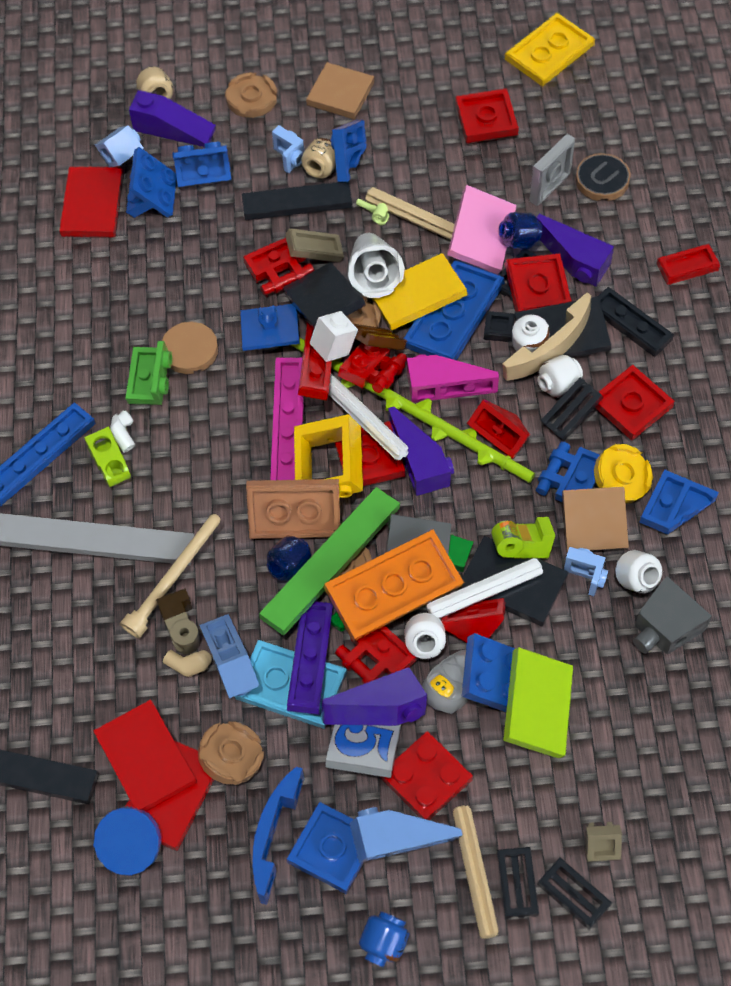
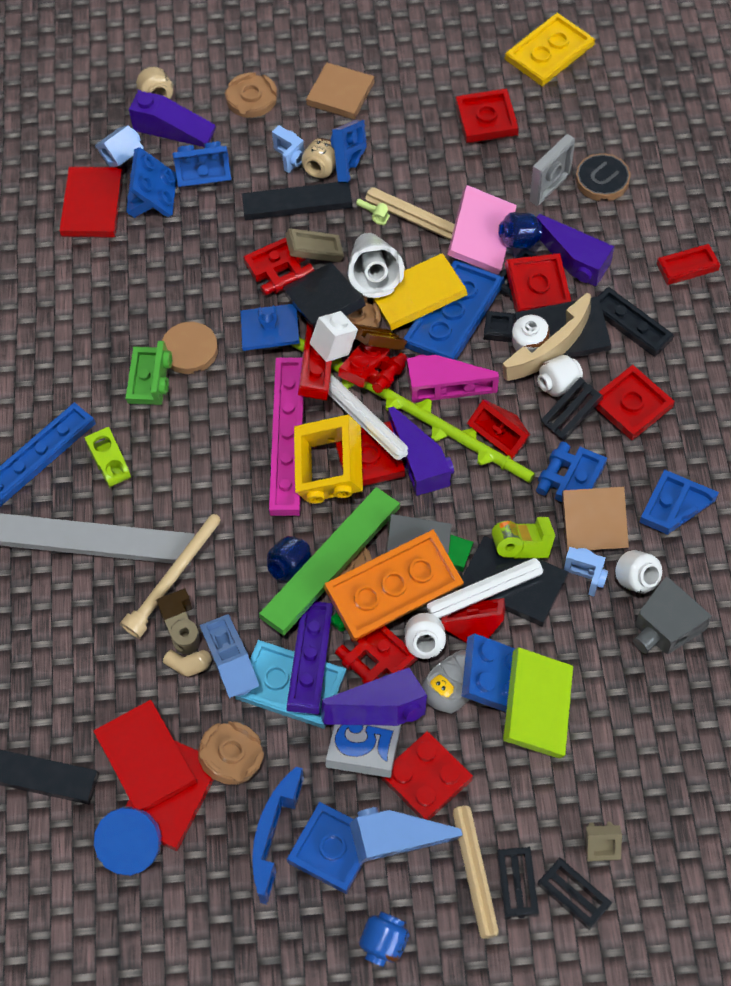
white arm [110,410,135,453] -> none
nougat tile [246,479,341,539] -> none
yellow tile [594,444,653,503] -> none

